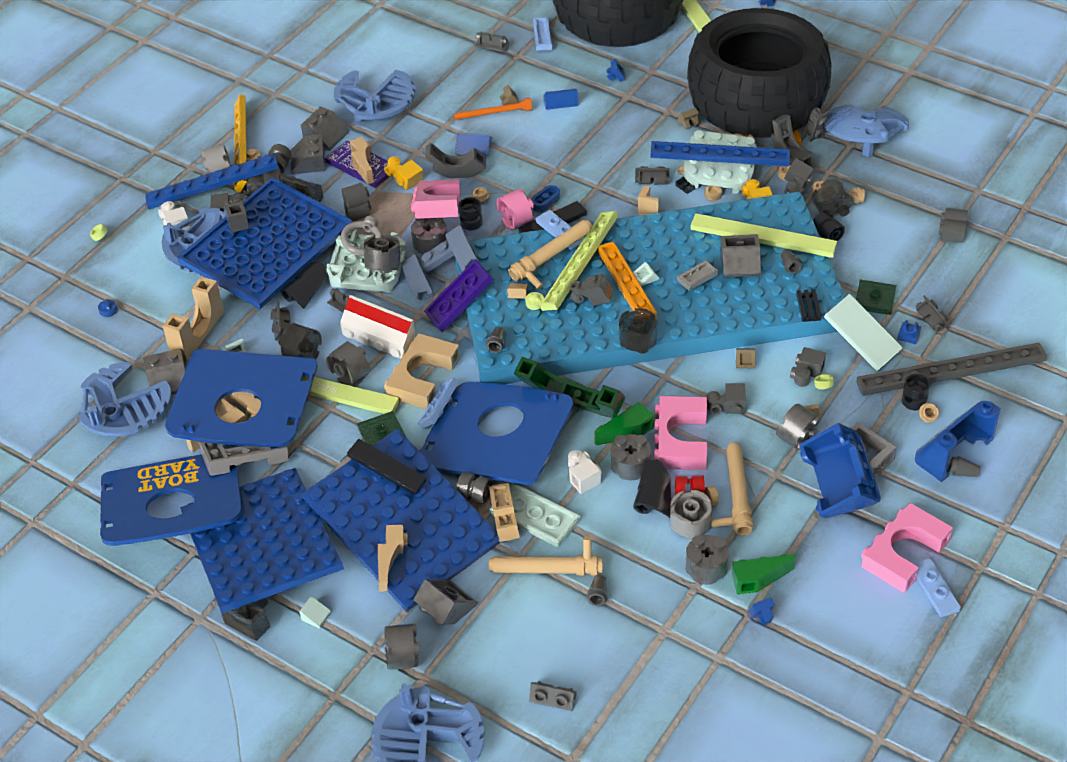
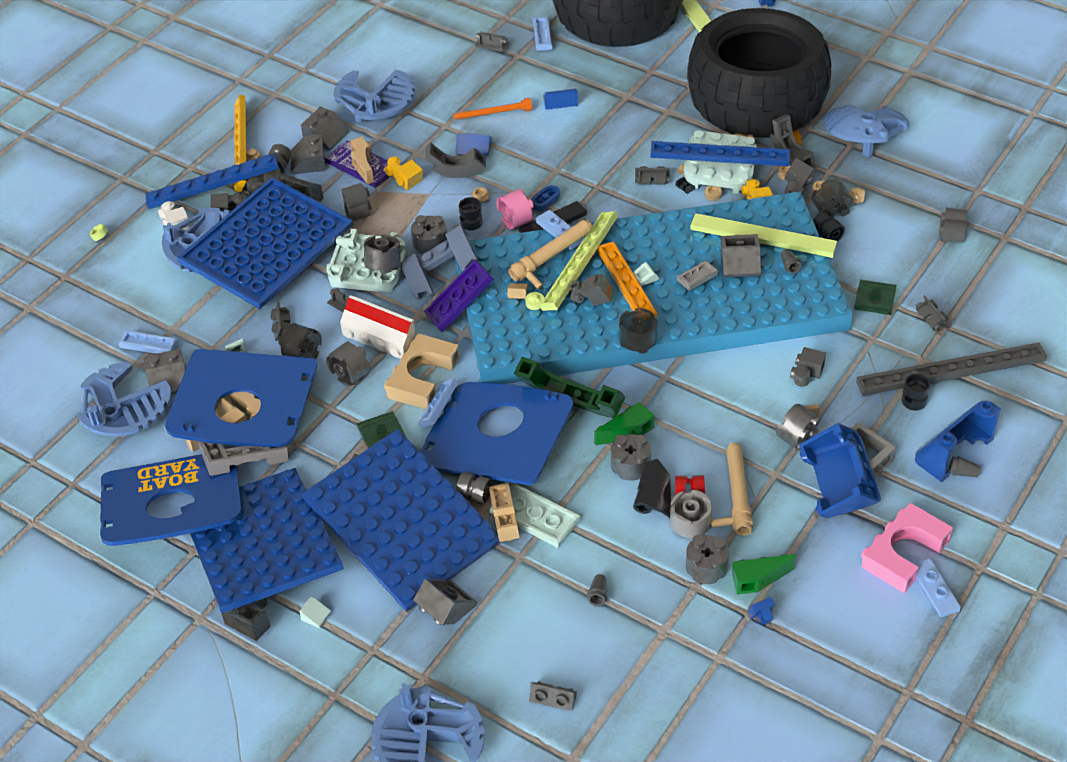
blue tile [98,299,117,317] -> none
tan arch [163,277,224,362] -> none
light grey brick [201,144,232,174] -> none
dark grey brick [223,198,249,233] -> none
black panel [281,263,325,309] -> none
yellowish green tile [302,376,399,416] -> none
light grey piece [341,216,383,256] -> none
black tile [347,438,426,496] -> none
tan slope [378,525,407,592] -> none
flat silver brick [384,624,419,670] -> none
bright pink arch [411,179,461,219] -> none
dark grey cone [486,327,505,353] -> none
tan cylinder [489,536,603,576] -> none
dark tan tile [500,85,520,105] -> none
white brick [568,450,602,494] -> none
blue tile [606,59,625,82] -> none
tan panel [638,186,659,215] -> none
bright pink arch [654,396,707,470] -> none
dark tan tile [677,108,699,129] -> none
tan tile [705,486,719,507] -> none
dark grey brick [706,383,746,414] -> none
dark tan tile [736,348,756,368] -> none
black tile [796,289,822,322] -> none
dark grey hinge [806,108,829,142] -> none
yellowish green tile [814,374,834,390] -> none
light aqua tile [824,294,903,371] -> none
blue tile [897,320,921,344] -> none
tan plate [919,403,939,423] -> none
none -> light blue plate [119,330,179,354]

